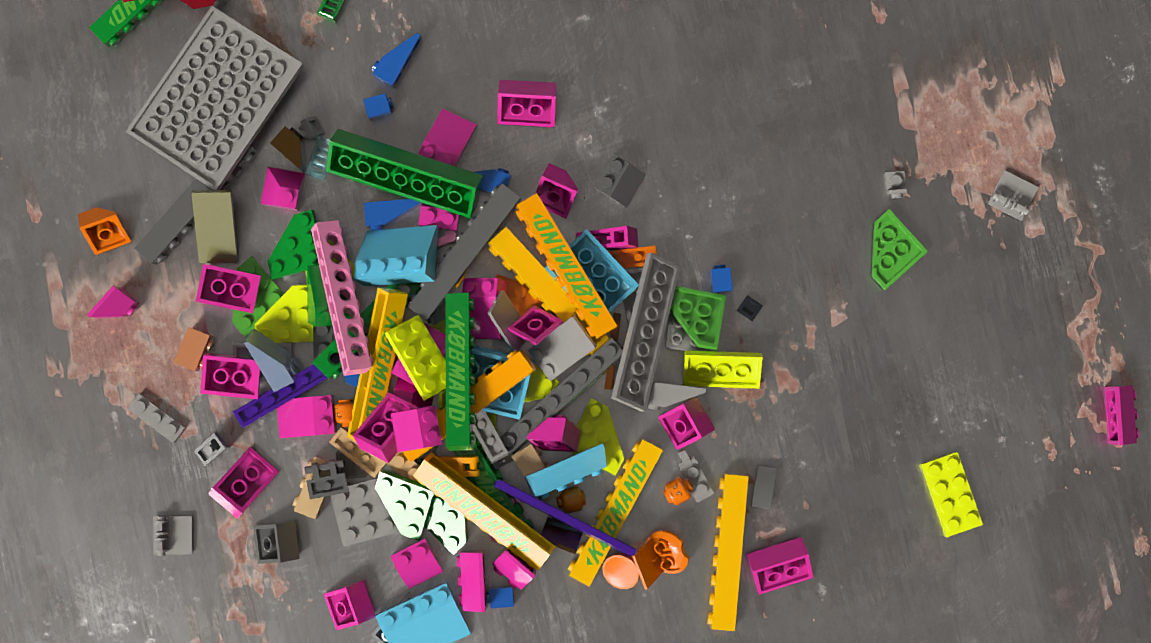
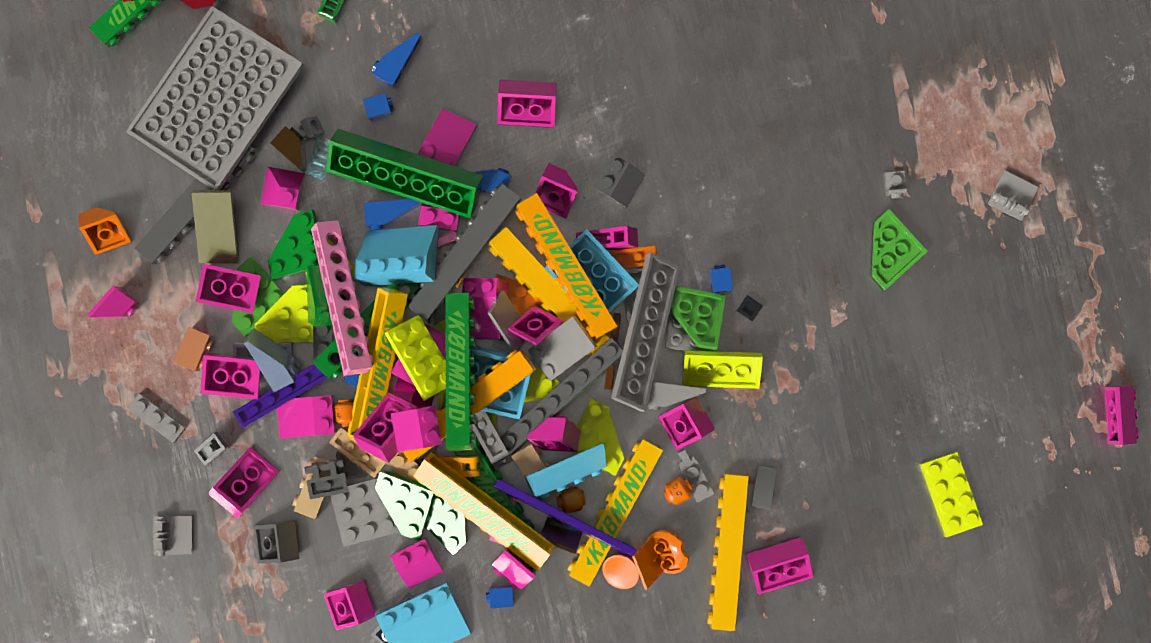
dark pink slope [457,550,487,612] -> none

